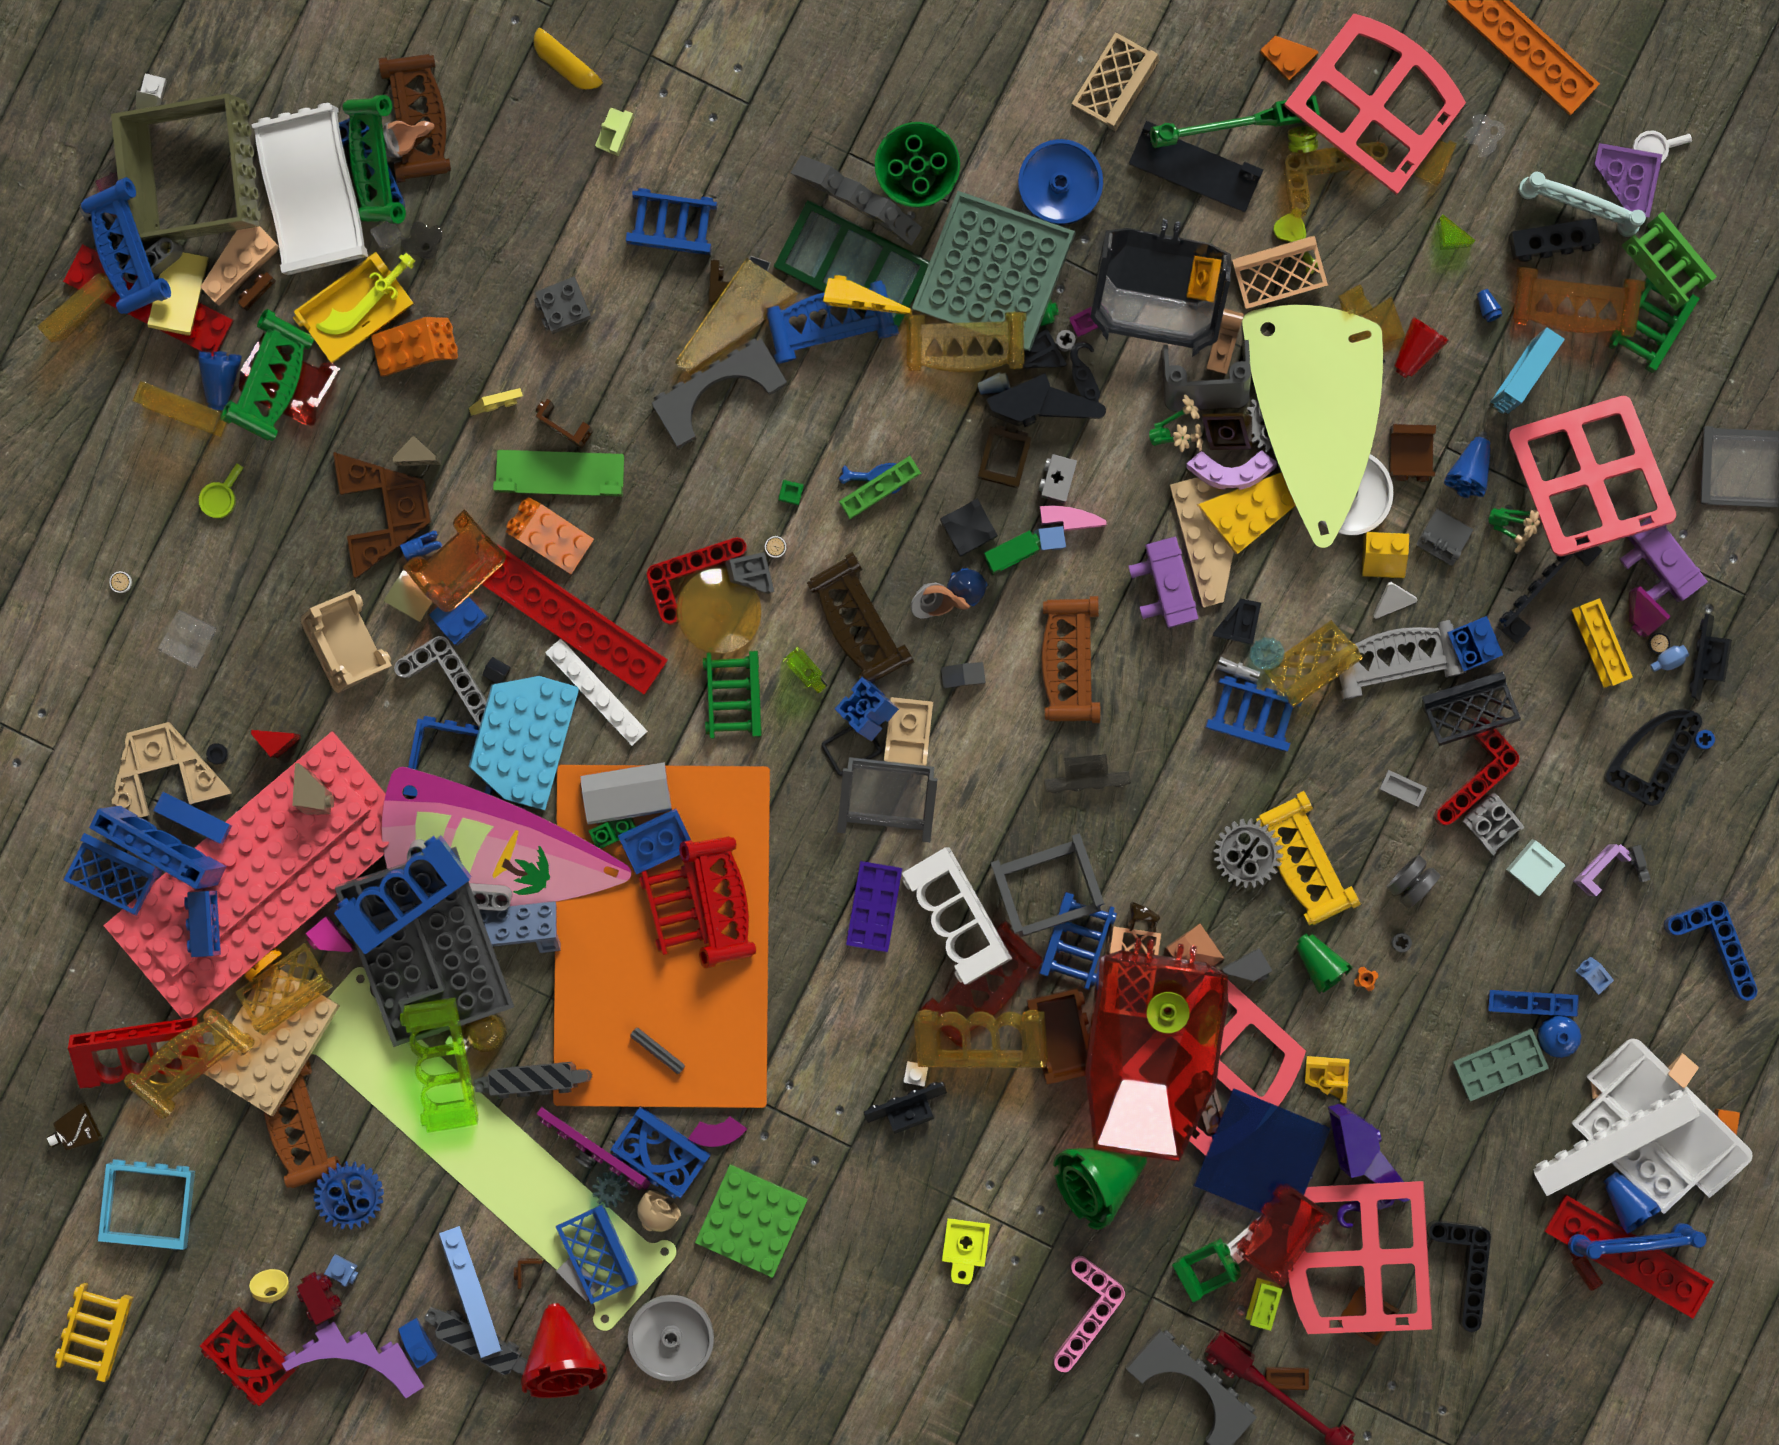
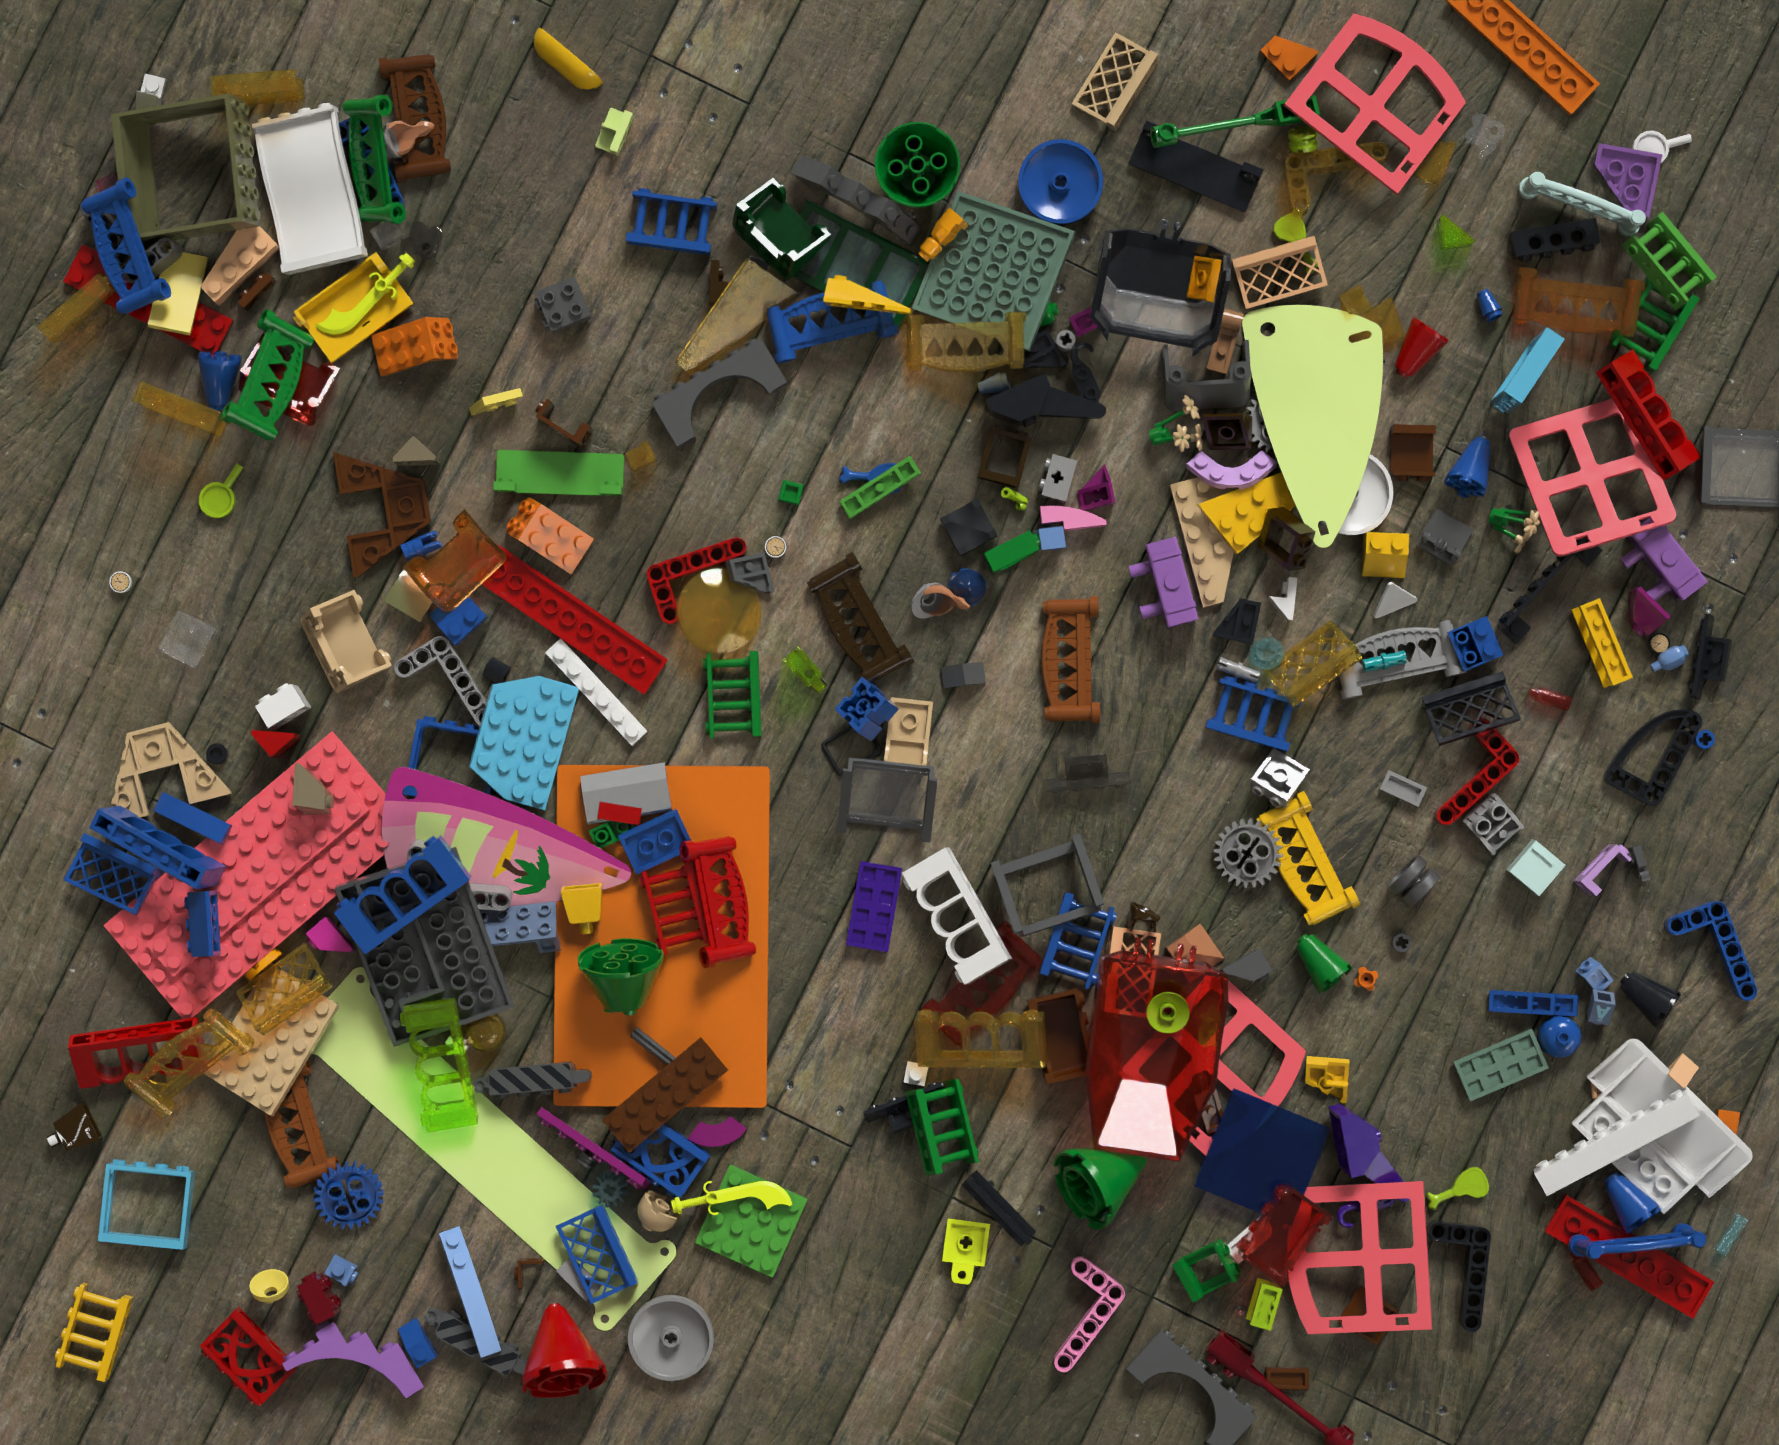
none -> clear yellow fence [210,69,305,105]
none -> white brick [255,683,311,730]
none -> yellow torso [561,883,603,934]
none -> green cone [577,938,664,1015]
none -> red sticker [597,802,642,825]
none -> reddish brown plate [602,1037,728,1153]
none -> clear yellow panel [626,440,657,472]
none -> neon yellow sword [671,1181,792,1215]
none -> dark green windscreen [732,178,831,280]
none -> green fence [905,1079,979,1176]
none -> light orange piece [918,207,969,262]
none -> black fence [961,1170,1036,1246]
none -> lime arm [1001,487,1028,511]
none -> magenta slope [1077,464,1115,511]
none -> light grey plate [1250,748,1310,808]
none -> dark brown window [1257,507,1316,571]
none -> white slope [1268,577,1297,622]
none -> teal pin [1362,650,1407,673]
none -> lime piece [1426,1167,1489,1210]
none -> clear red cylinder [1528,687,1572,711]
none -> sand blue brick [1587,989,1615,1025]
none -> red fence [1595,350,1701,481]
none -> black cone [1620,971,1682,1028]
none -> clear light blue pin [1714,1213,1748,1257]

